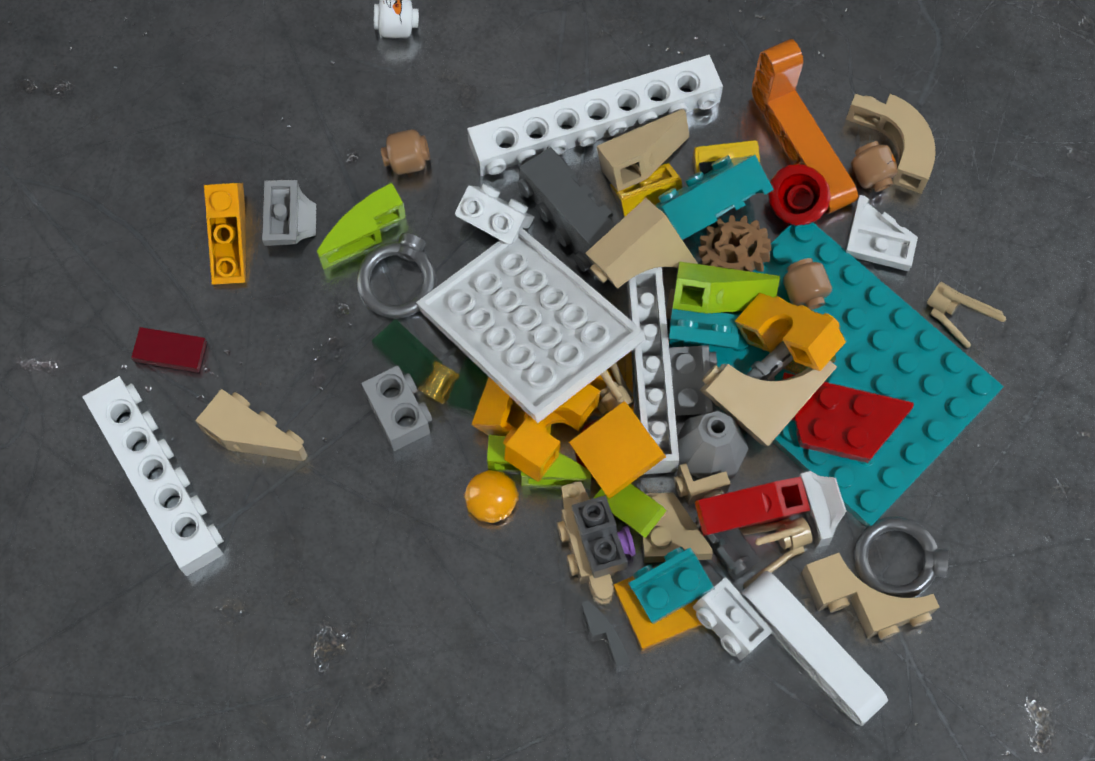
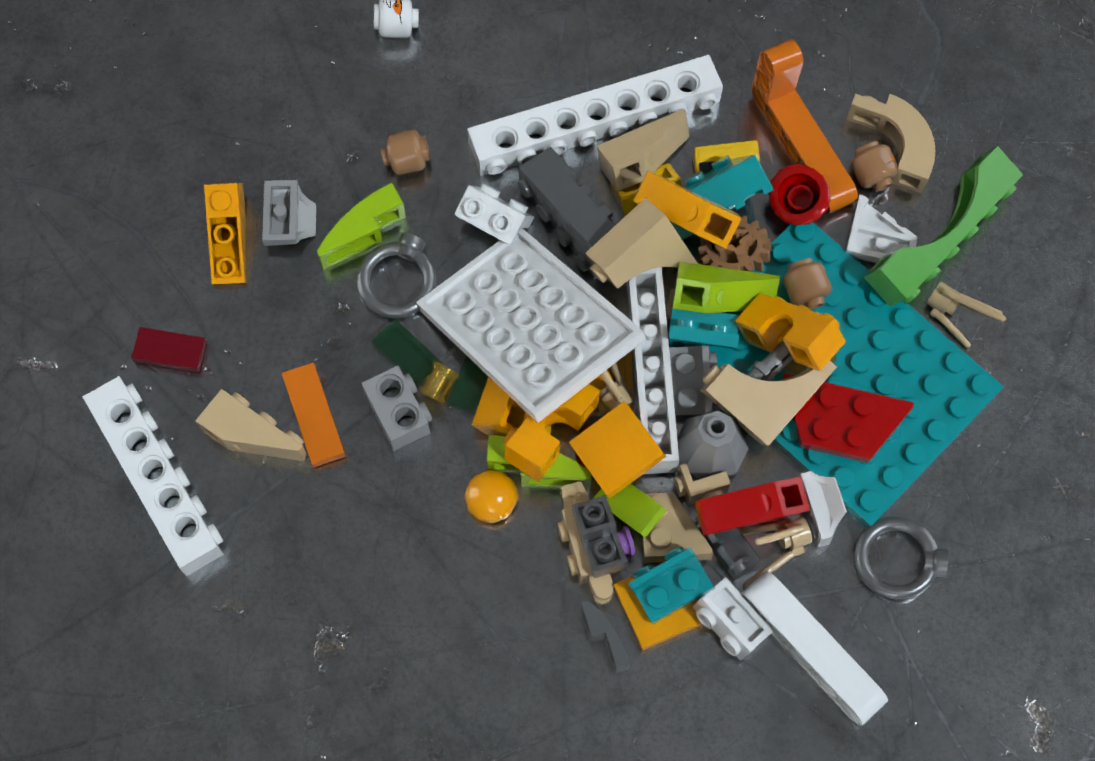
tan arch [801,553,939,640] -> none
none -> orange tile [282,362,346,468]
none -> light orange slope [633,171,742,249]
none -> bright green arch [864,146,1023,307]

